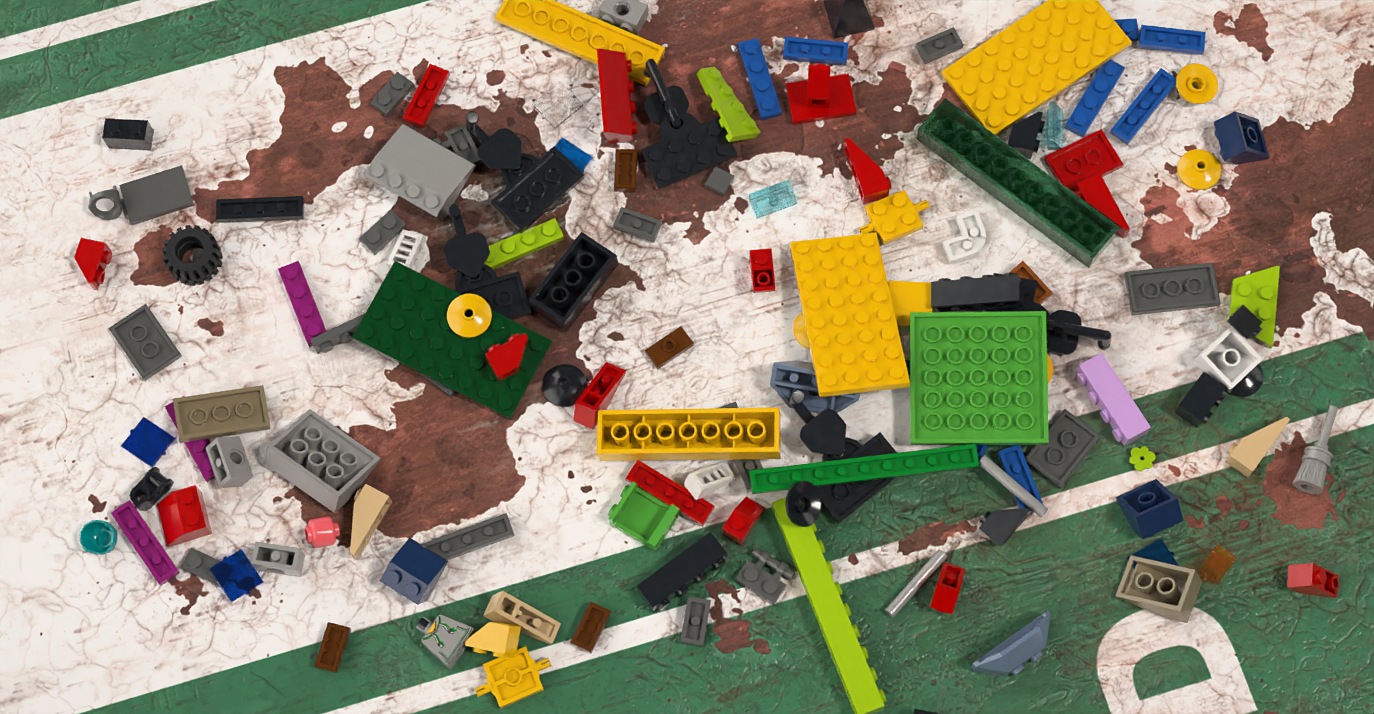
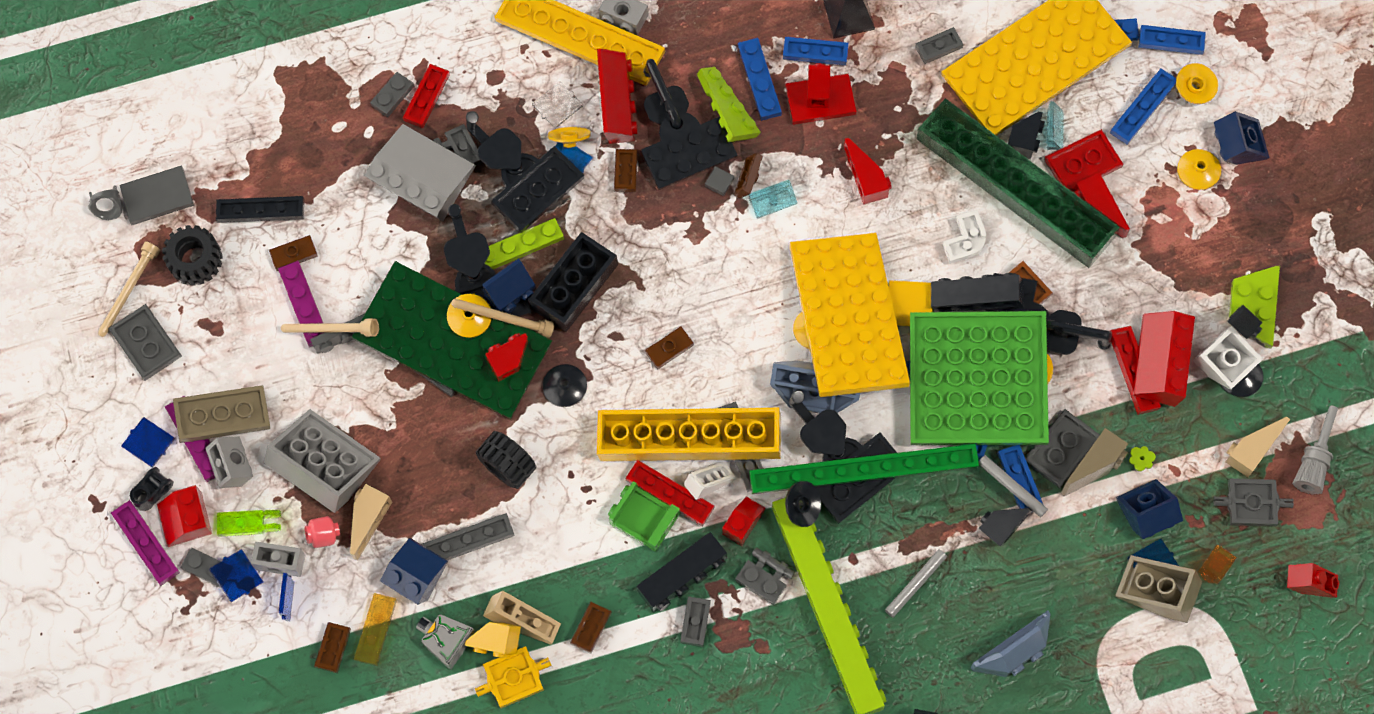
red slope [74,237,112,291] -> none
teal hair [80,520,118,555] -> none
black brick [102,118,154,151] -> none
dark grey plate [359,210,406,256] -> none
white slope [387,229,424,270] -> none
red slope [573,362,626,429] -> none
dark grey plate [613,207,662,243] -> none
red slope [749,248,776,293] -> none
yellow plate [858,190,930,245] -> none
red slope [930,562,966,614] -> none
blue plate [1064,59,1125,138] -> none
lavender brick [1076,352,1151,447] -> none
dark grey tile [1124,263,1221,316] -> none
black brick [1175,372,1226,428] -> none
none -> tan piece [98,241,160,337]
none -> clear neon green hinge [217,510,281,537]
none -> reddish brown plate [269,235,318,271]
none -> clear blue piece [278,573,295,622]
none -> tan piece [281,319,379,337]
none -> clear yellow tile [354,593,397,666]
none -> tan piece [451,299,554,339]
none -> black tyre [476,431,536,489]
none -> dark blue slope [482,258,536,314]
none -> yellow dish [548,127,591,148]
none -> reddish brown plate [734,153,763,199]
none -> dark tan slope [1061,428,1128,496]
none -> red plate [1109,326,1161,415]
none -> slope [1132,311,1195,407]
none -> dark grey plate [1213,479,1294,527]

